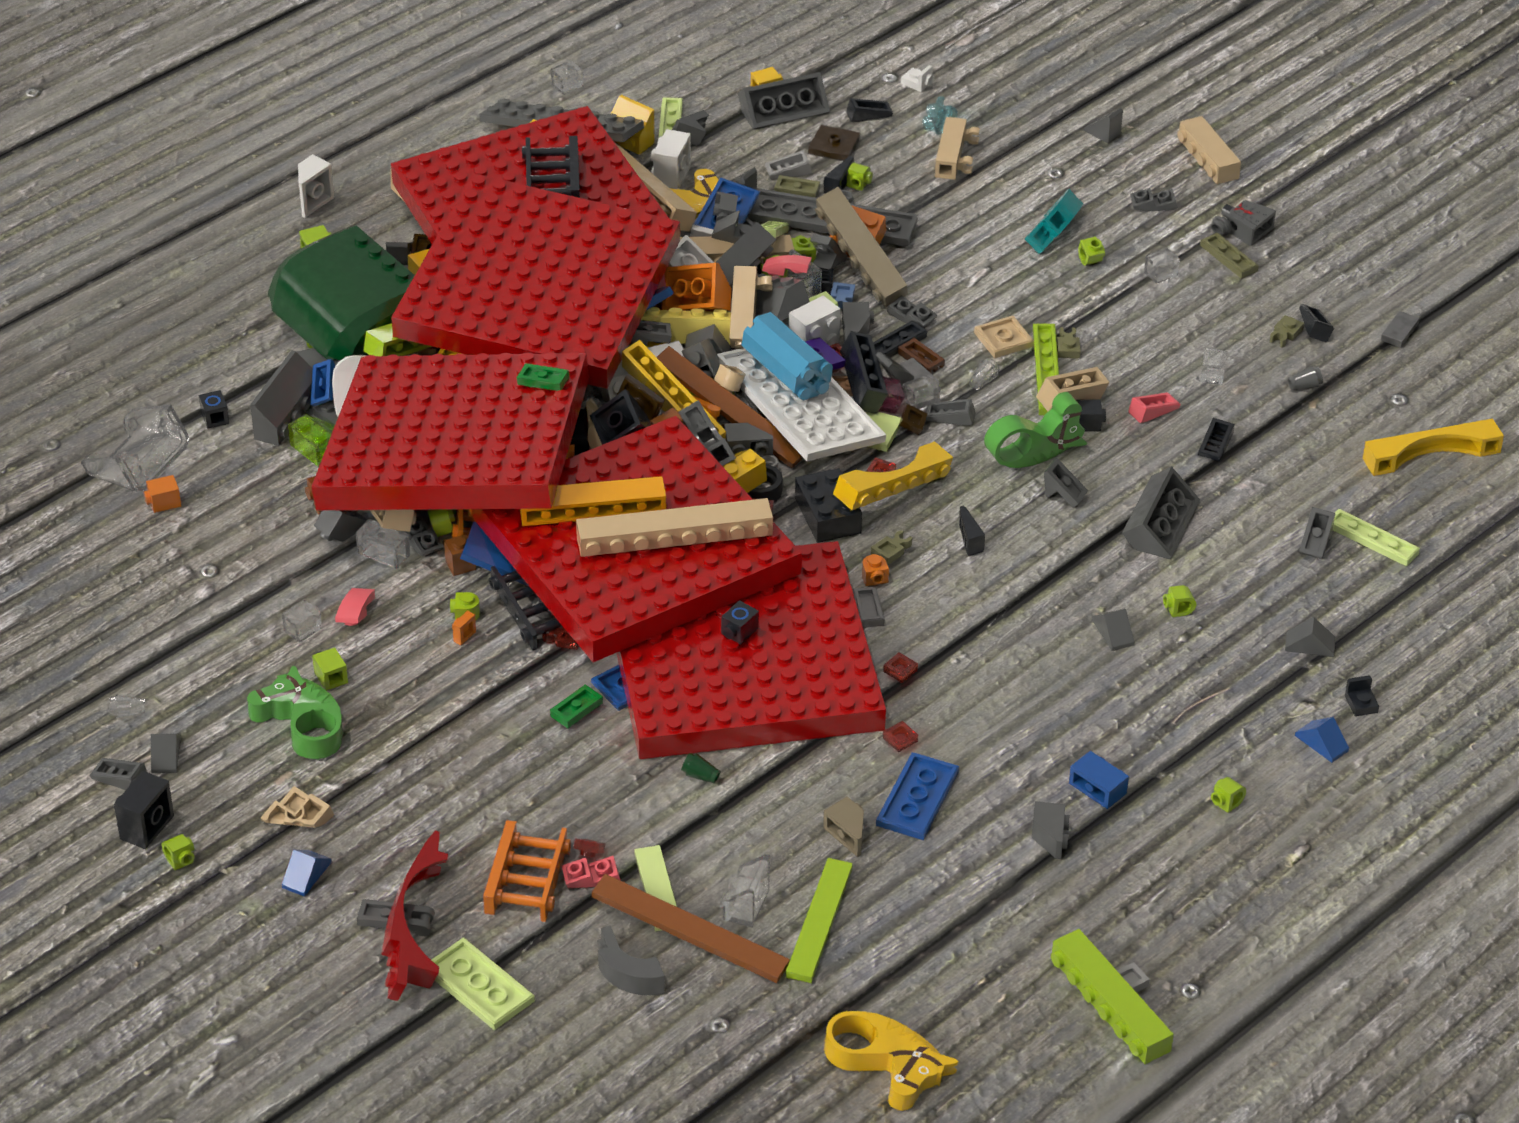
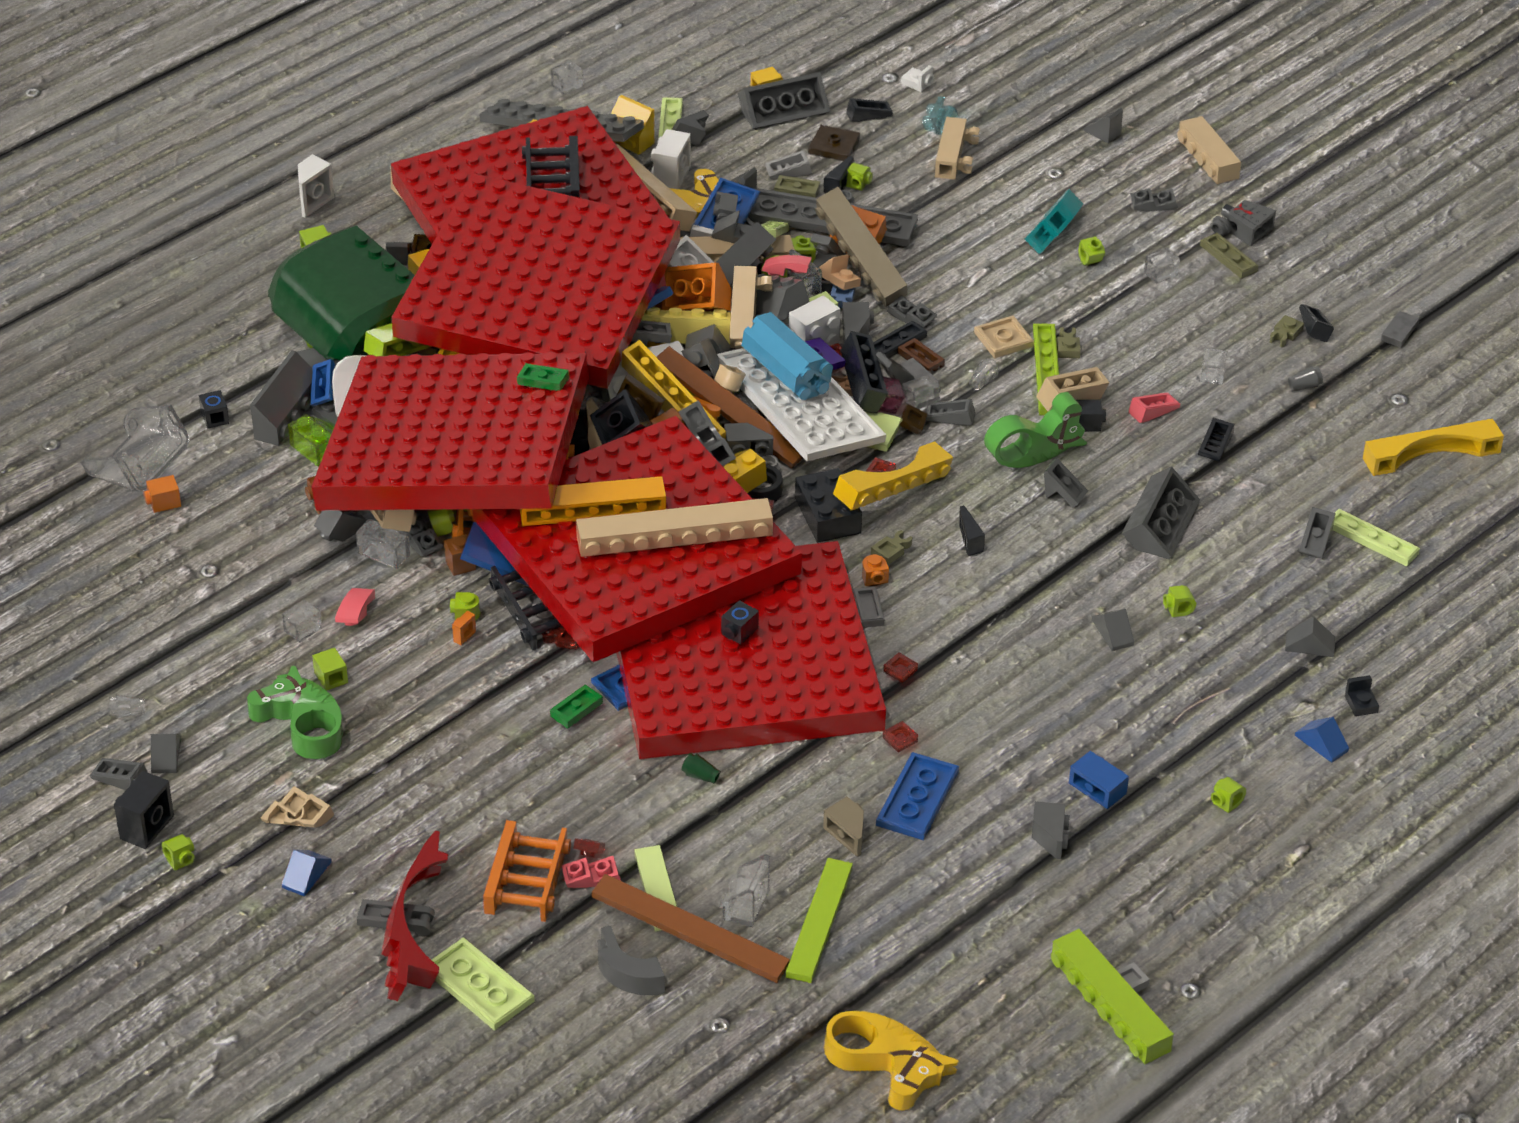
none -> light nougat slope [815,254,861,290]

